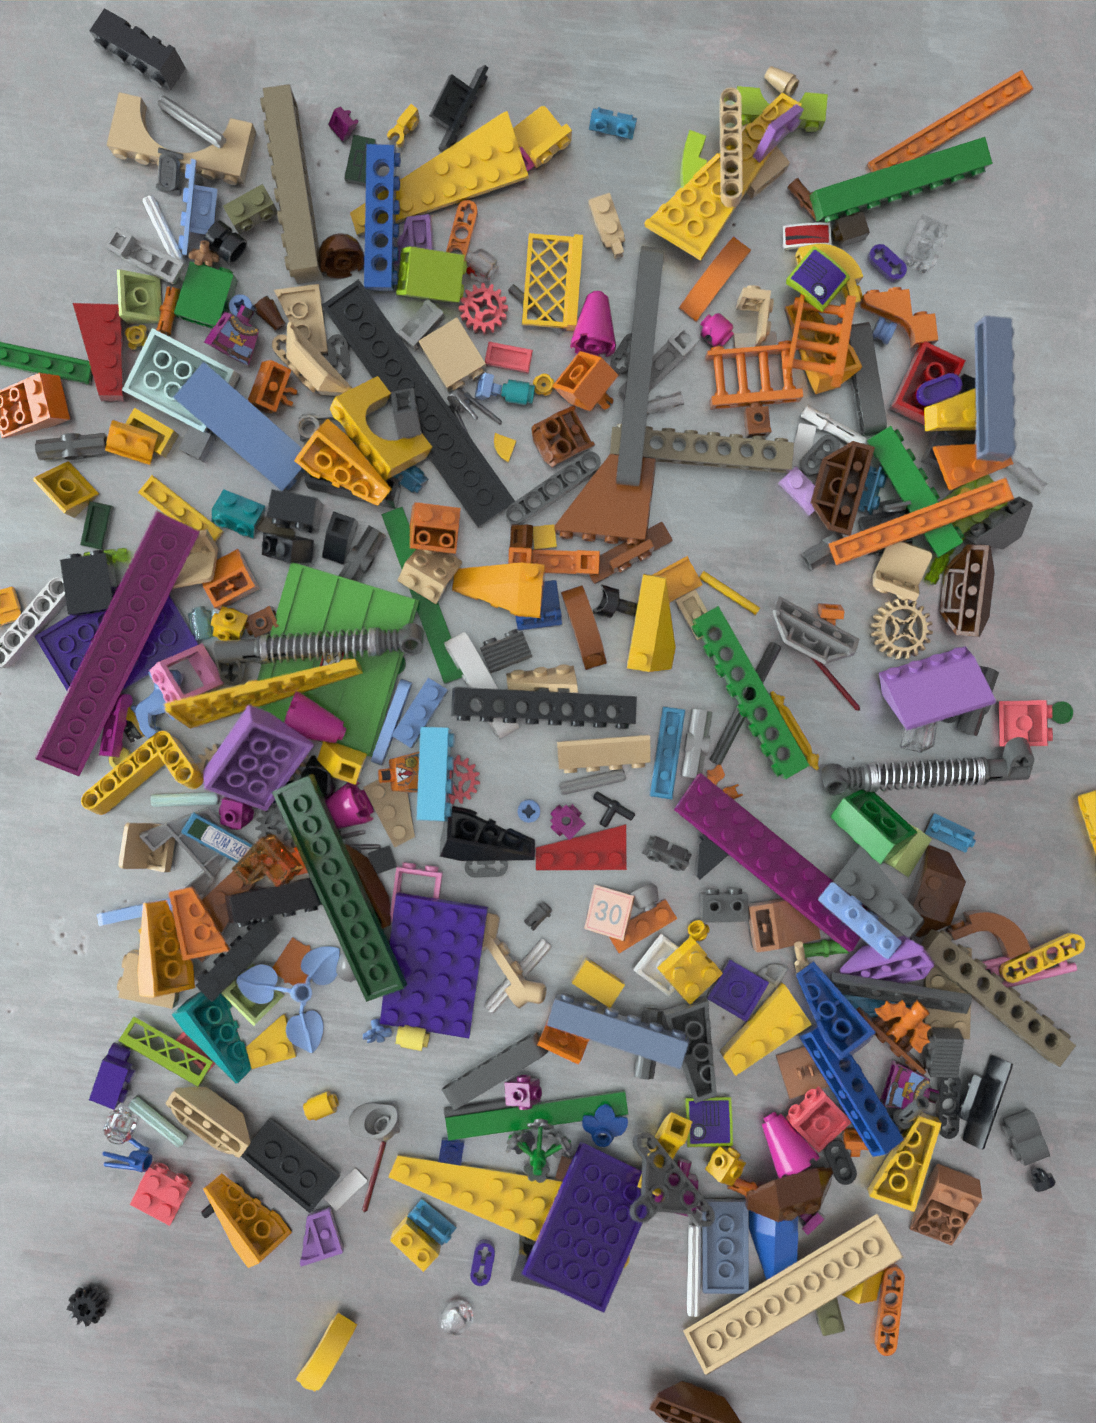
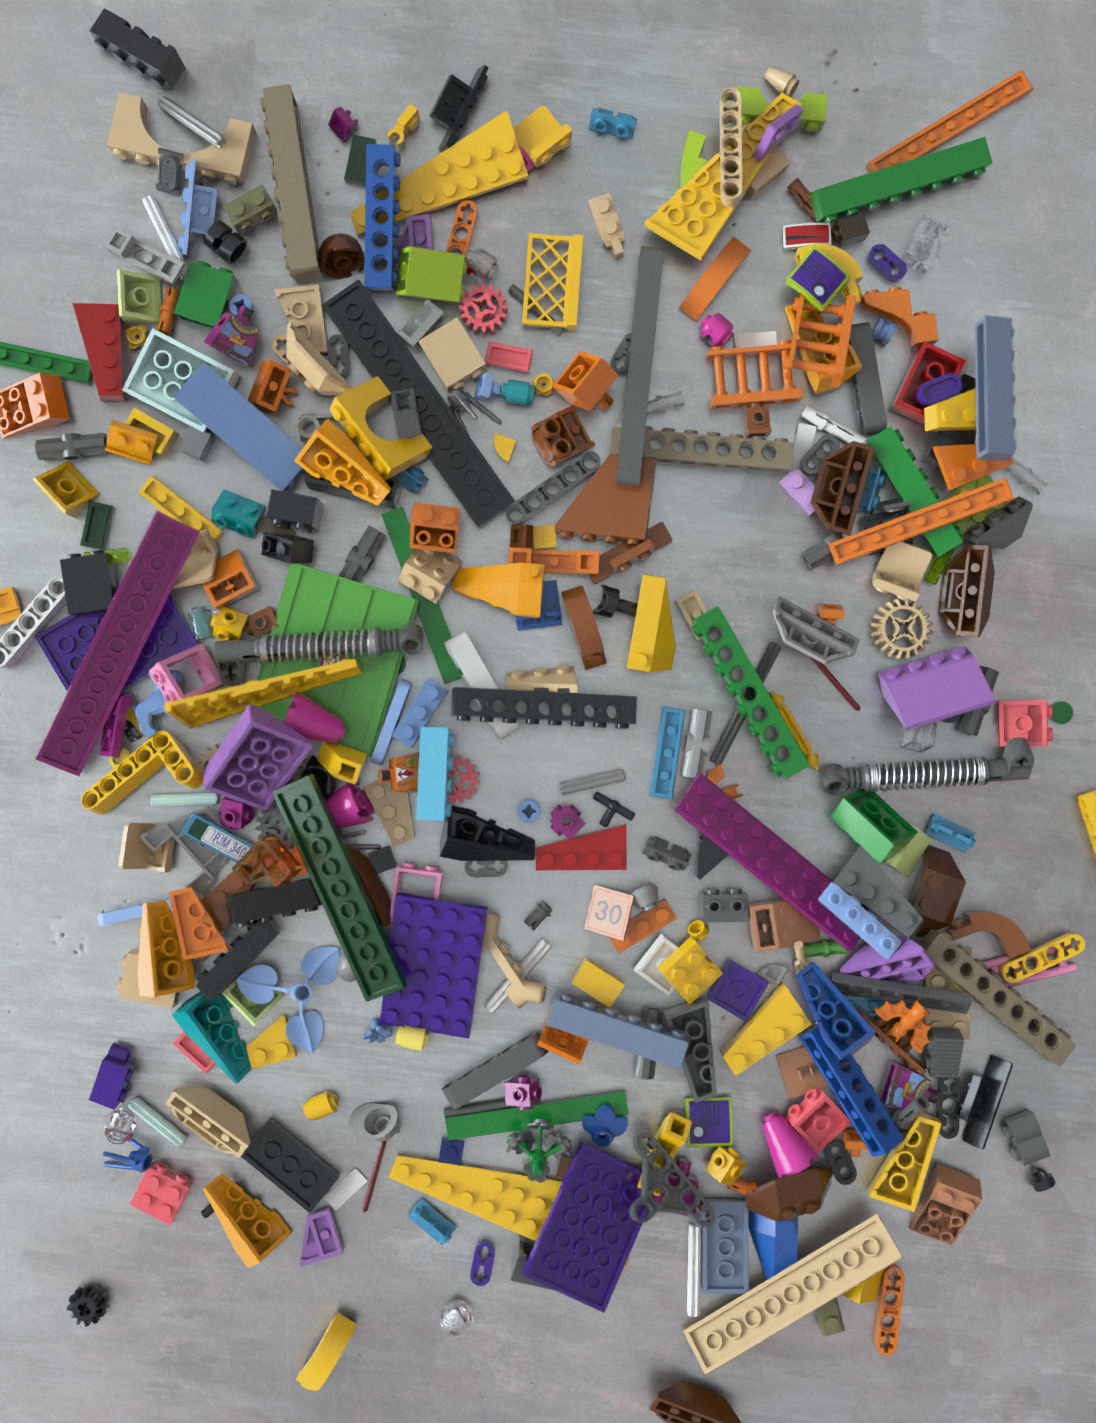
lime fence [118,1016,213,1087] -> none
medium nougat plant [188,240,219,266] -> none
reddish brown cone [253,296,286,332] -> none
orange piece [272,937,312,986] -> none
black slope [322,511,358,565] -> none
yellow brick [390,1215,441,1272] -> none
dark grey brick [480,629,533,674] -> none
tan slope [557,735,650,773] -> none
dark pink cone [570,291,616,357] -> none
light grey slope [619,323,700,395] -> none
light orange plate [652,556,703,603] -> none
yellow bar [699,571,760,615] -> none
tan bracket [736,285,774,347] -> none
magenta tile [800,1212,826,1235] -> none

